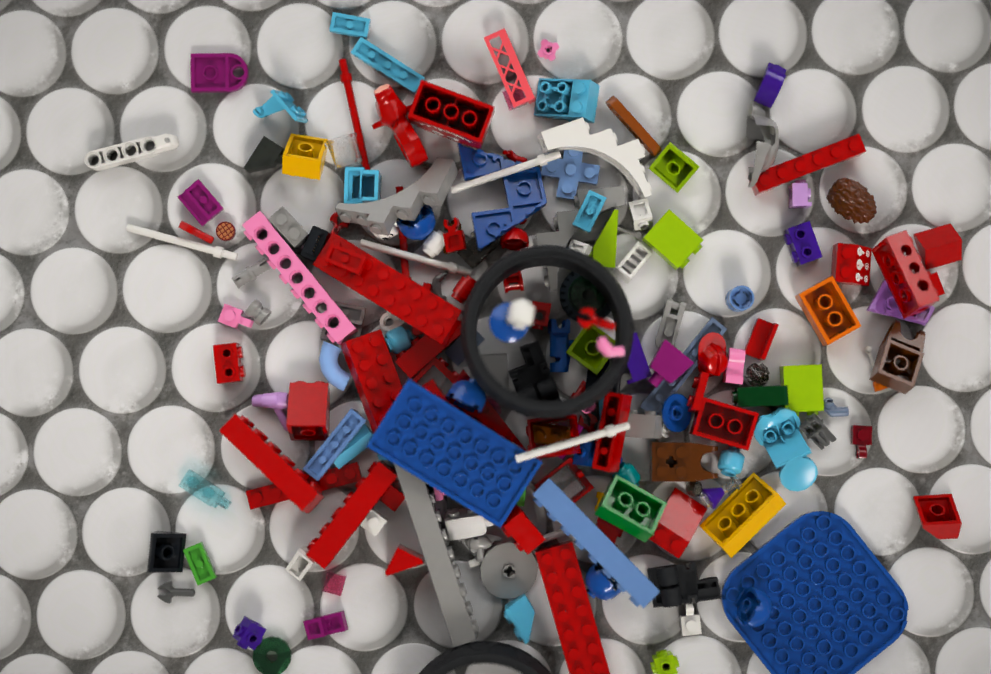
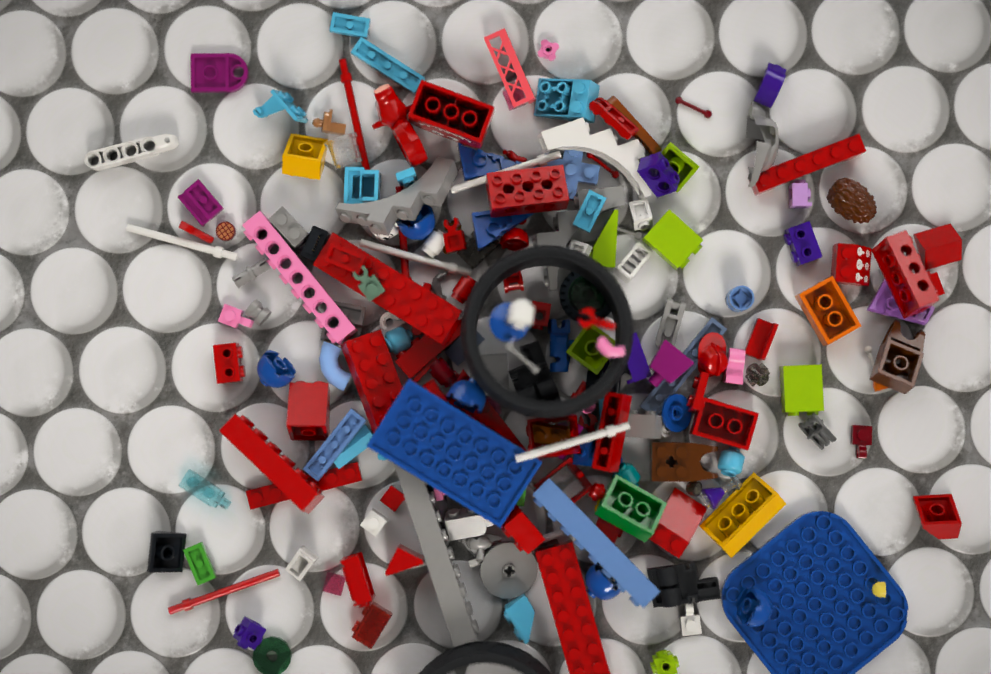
dark grey bar [157,581,195,603] -> none
pearl dark grey slope [244,136,285,173] -> none
lavender piece [252,392,289,431] -> none
magenta slope [303,611,348,640] -> none
red brick [306,460,398,569] -> none
red bar [327,212,350,241] -> none
dark green slope [732,385,789,407] -> none
medium azure piece [754,407,818,491] -> none
sand blue arm [824,398,849,417] -> none
none -> red bar [168,569,280,615]
none -> blue cylinder [257,350,296,388]
none -> medium nougat piece [312,109,346,136]
none -> red window [340,552,375,608]
none -> clear red brick [351,602,393,649]
none -> sand green plate [353,265,385,302]
none -> medium azure plate [395,167,418,187]
none -> dark red brick [429,359,457,388]
none -> red brick [485,165,569,218]
none -> light grey hinge [505,342,539,374]
none -> red hinge [586,153,619,179]
none -> red hinge [589,97,639,140]
none -> red plate [589,482,606,502]
none -> dark purple brick [637,152,680,198]
none -> dark red hinge [675,97,712,118]
none -> light yellow hinge [872,582,886,598]

